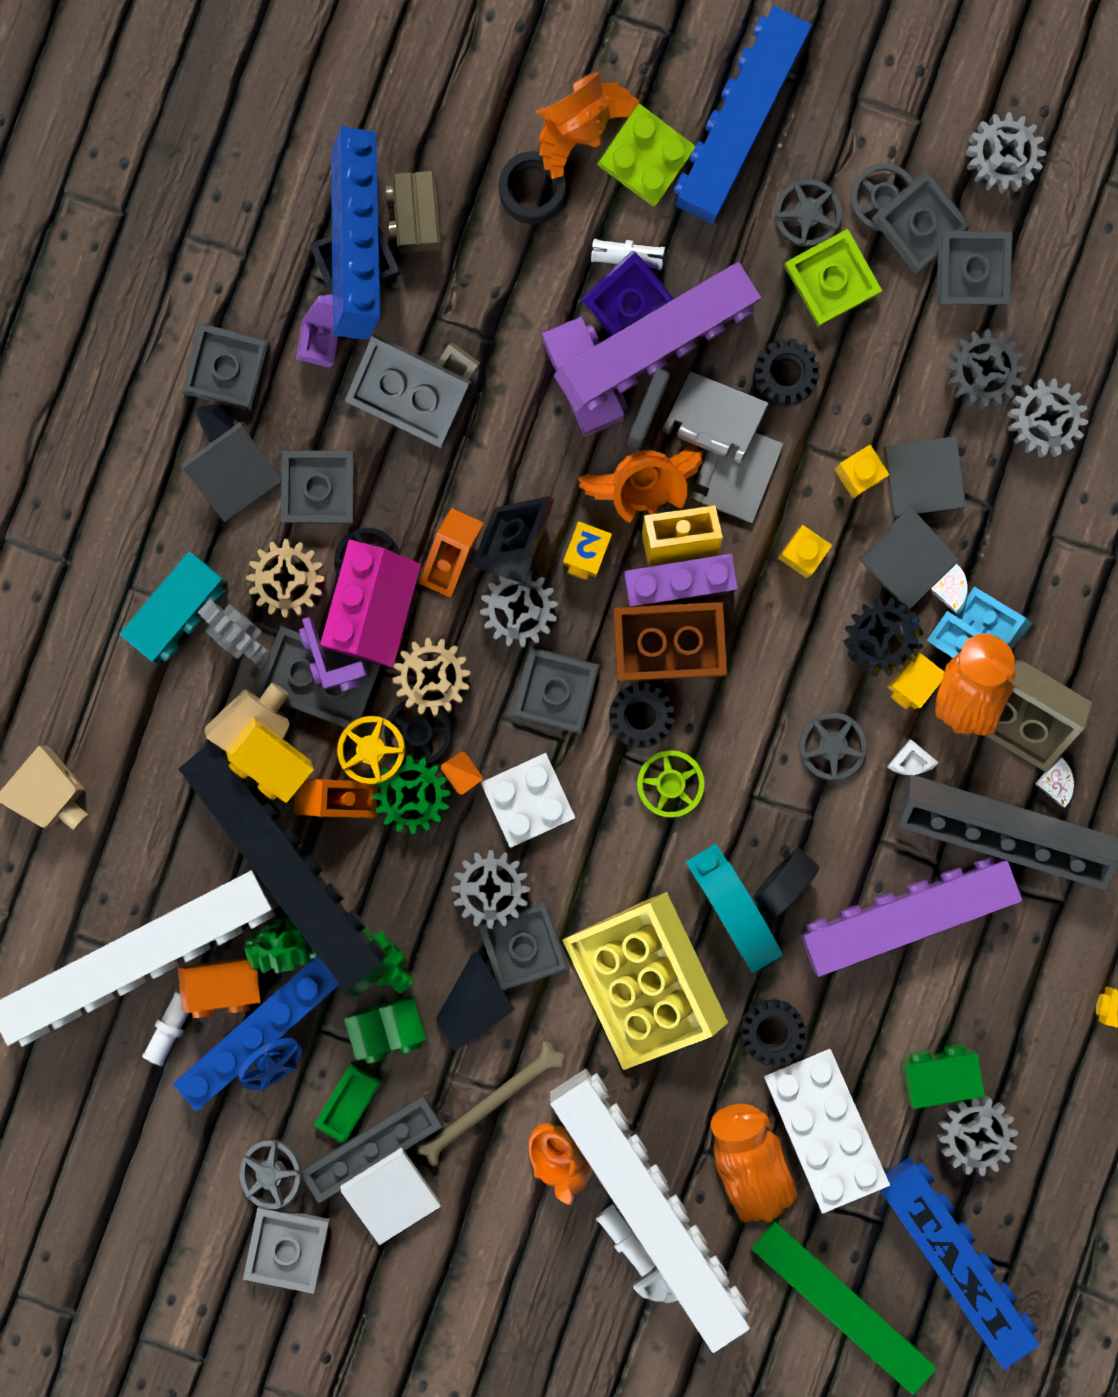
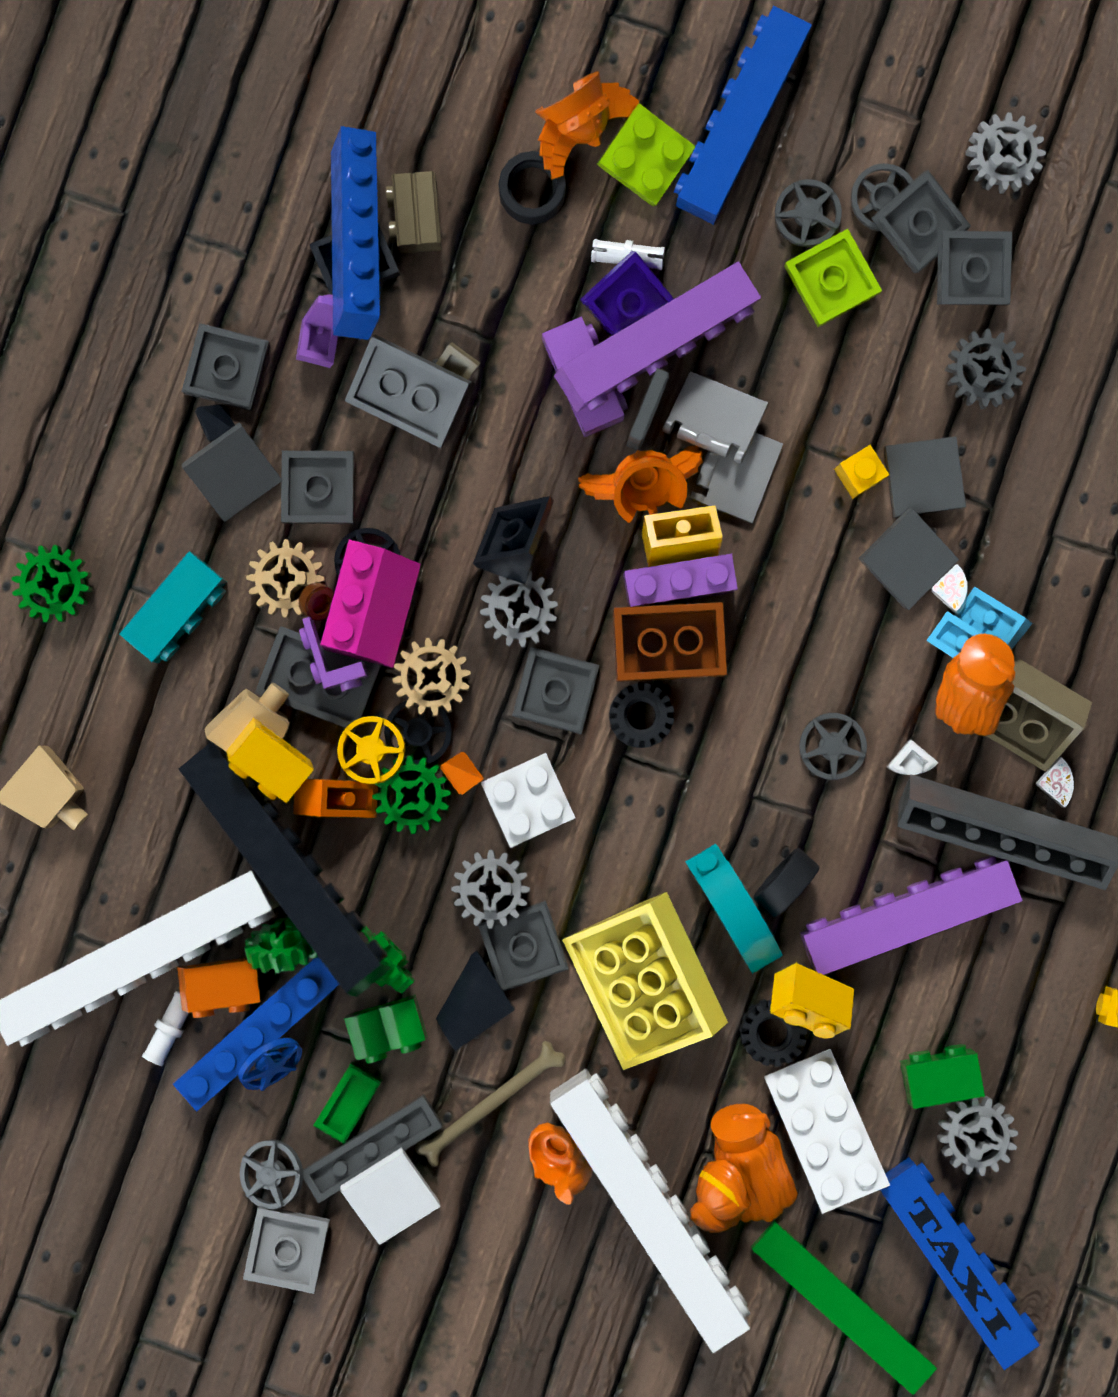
light grey gear [198,599,269,664] -> none
orange slope [419,508,484,598] -> none
yellow brick [563,521,612,580] -> none
white pin [595,1204,656,1276] -> none
white tile [632,1268,678,1303] -> none
lime wheel [637,750,704,817] -> none
black tyre [753,339,820,407] -> none
yellow brick [778,525,832,578] -> none
black gear [843,598,924,677] -> none
yellow brick [887,652,944,710] -> none
light grey gear [1007,378,1088,458] -> none
none -> green gear [11,545,93,623]
none -> reddish brown tile [298,582,334,621]
none -> orange hair [690,1160,751,1233]
none -> yellow brick [770,963,854,1039]

